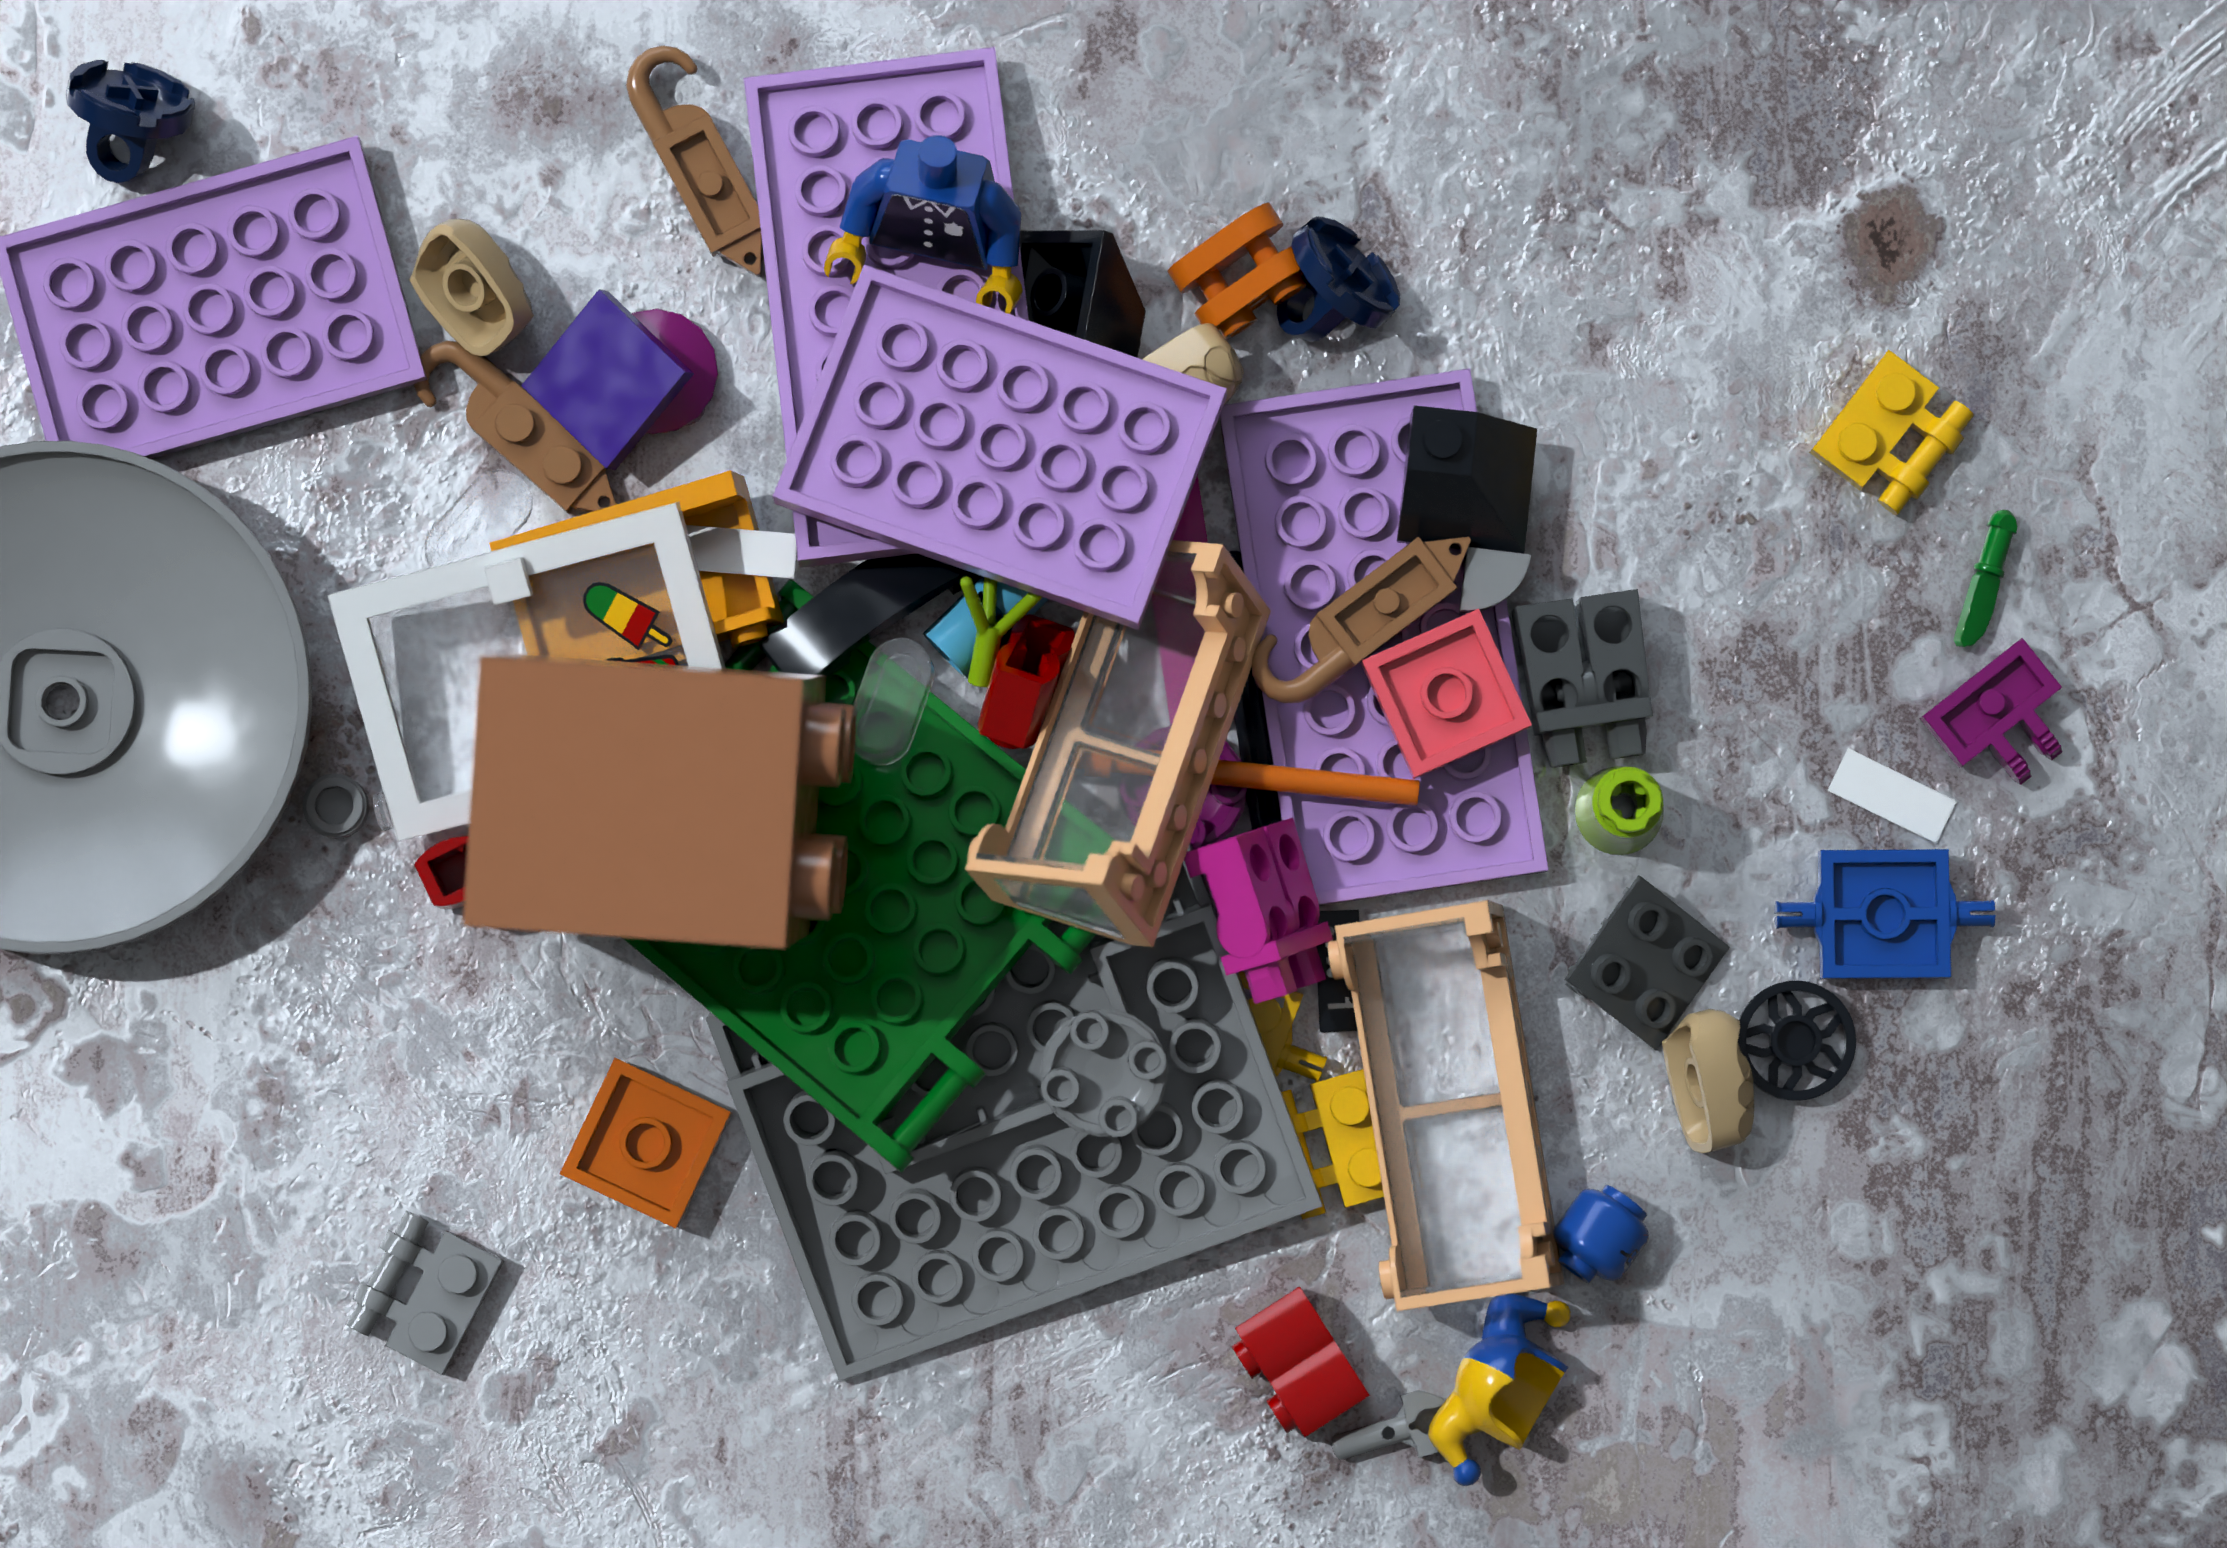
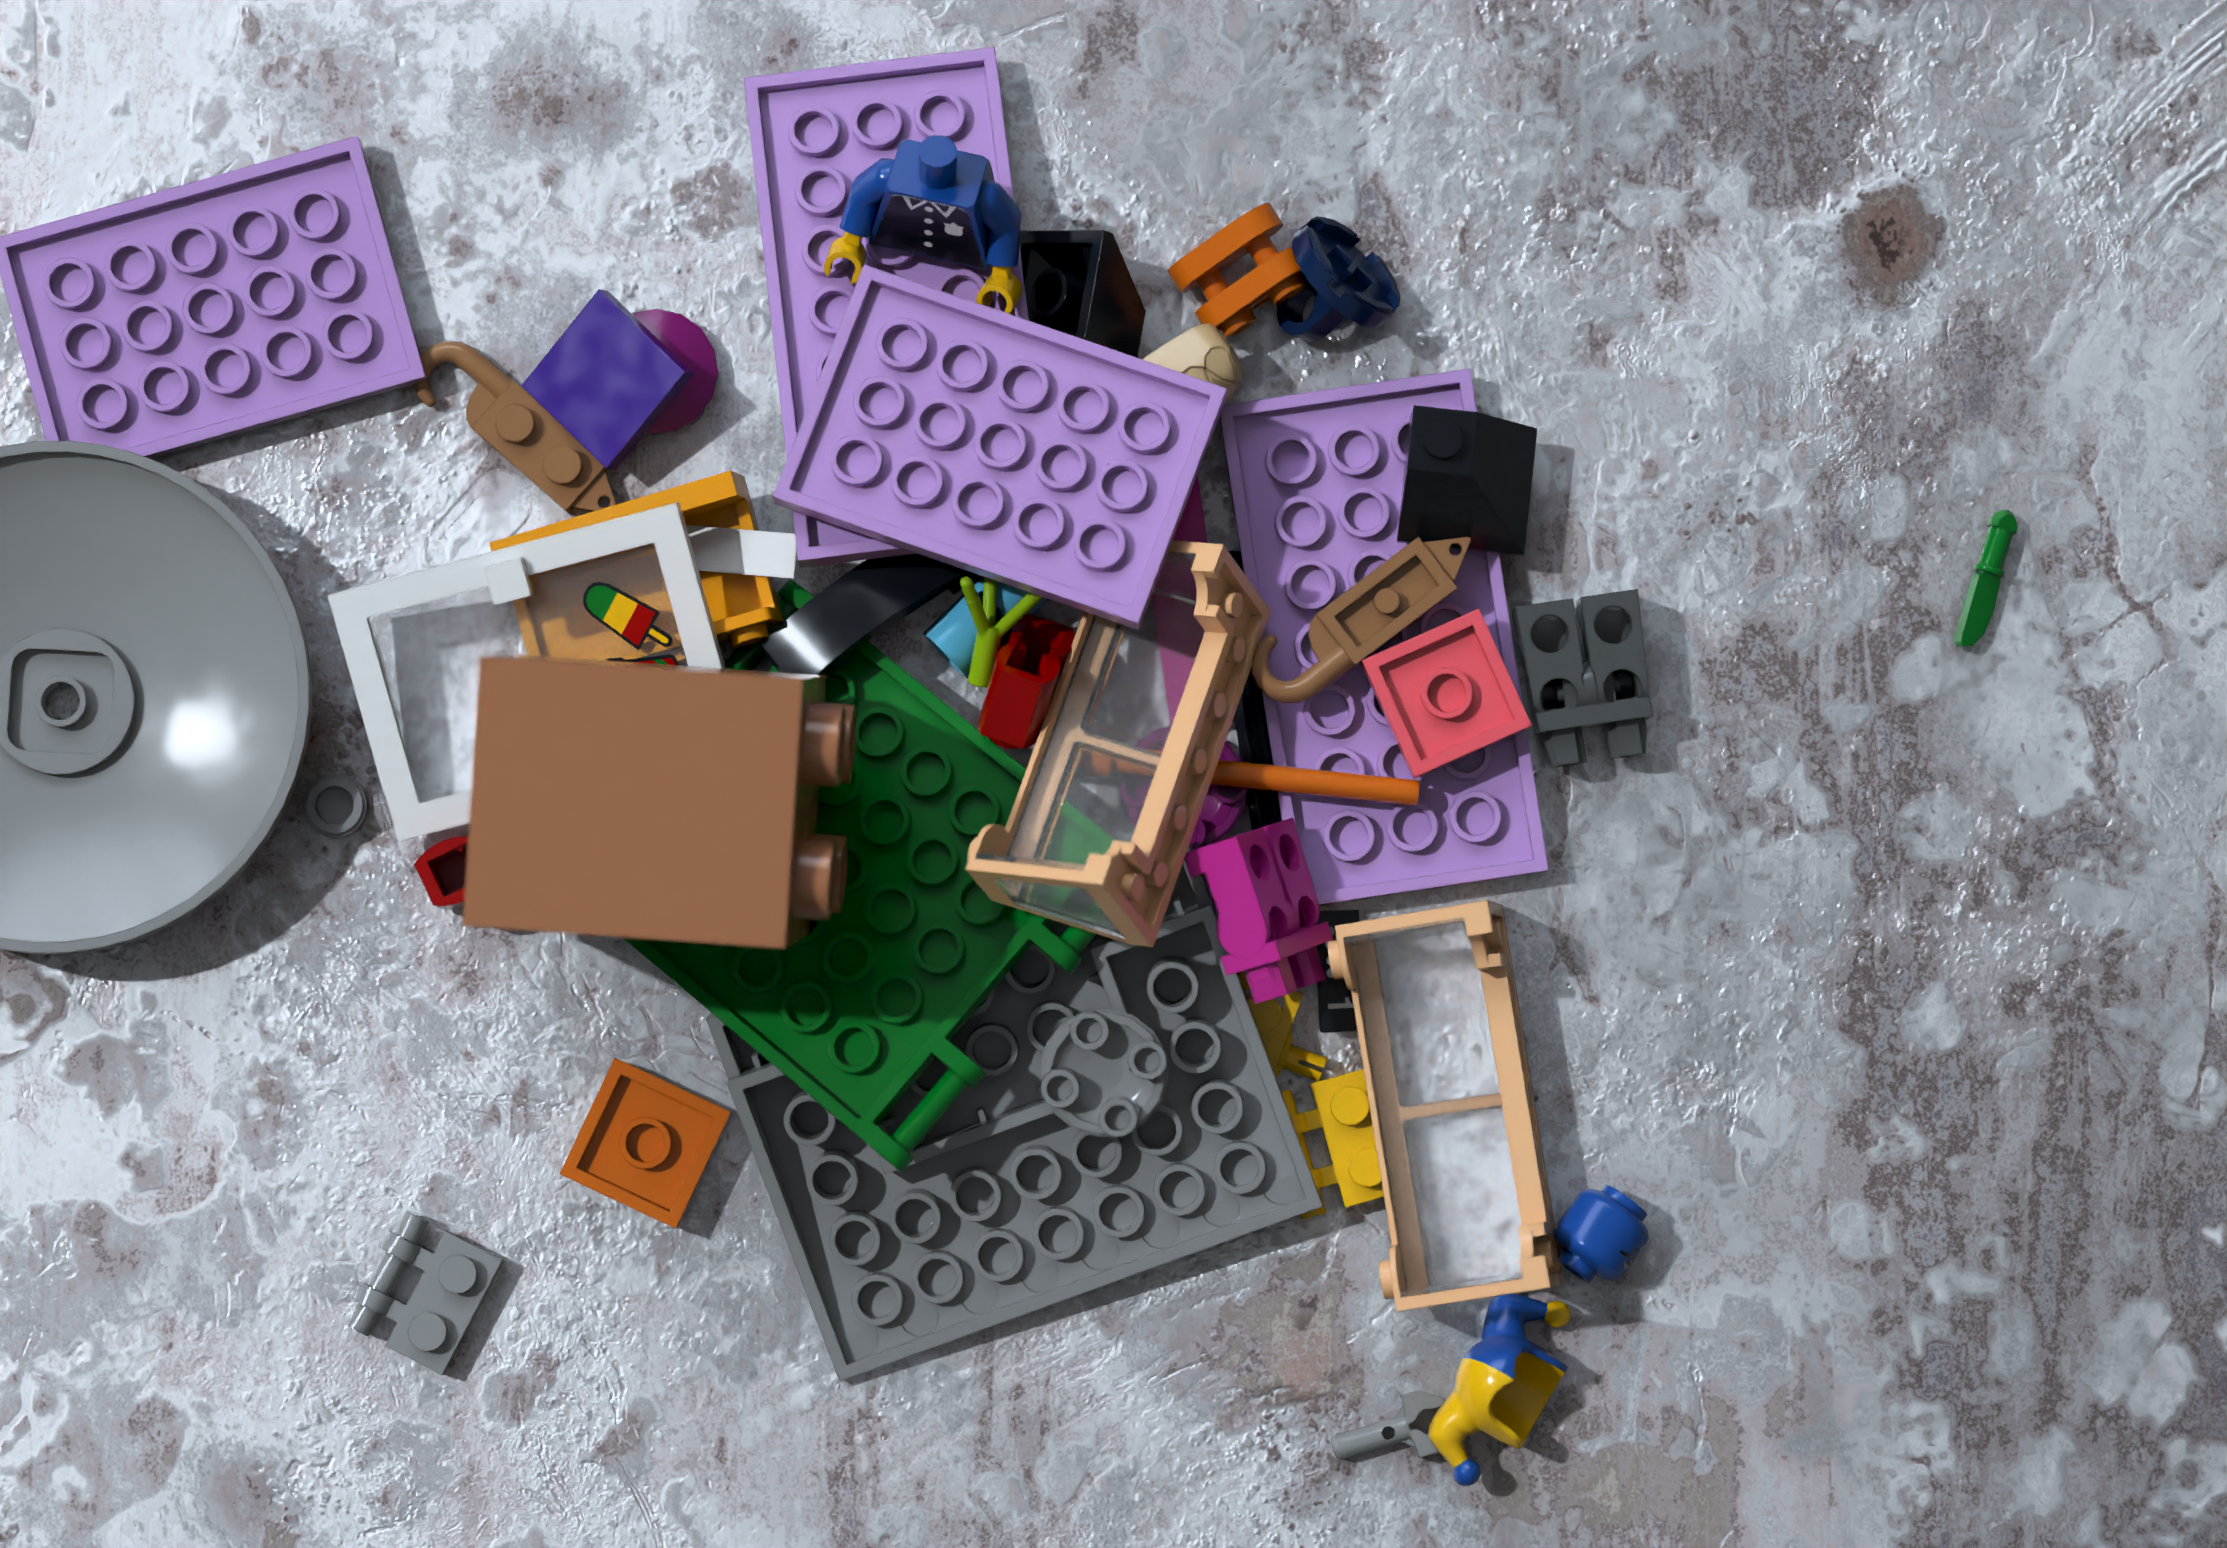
dark blue tile [66,60,195,183] -> none
tan piece [409,219,534,356] -> none
medium nougat plate [626,45,762,277] -> none
clear tile [854,638,935,765] -> none
red brick [1231,1286,1370,1437] -> none
light grey tile [1459,547,1531,613] -> none
dark grey hinge [1564,875,1730,1051] -> none
lime plant [1575,766,1664,855] -> none
tan piece [1662,1009,1754,1153] -> none
black wheel [1738,981,1856,1101] -> none
blue plate [1774,849,1995,980] -> none
yellow plate [1809,350,1974,515] -> none
white sticker [1827,748,1957,844] -> none
magenta hinge [1919,638,2063,785] -> none

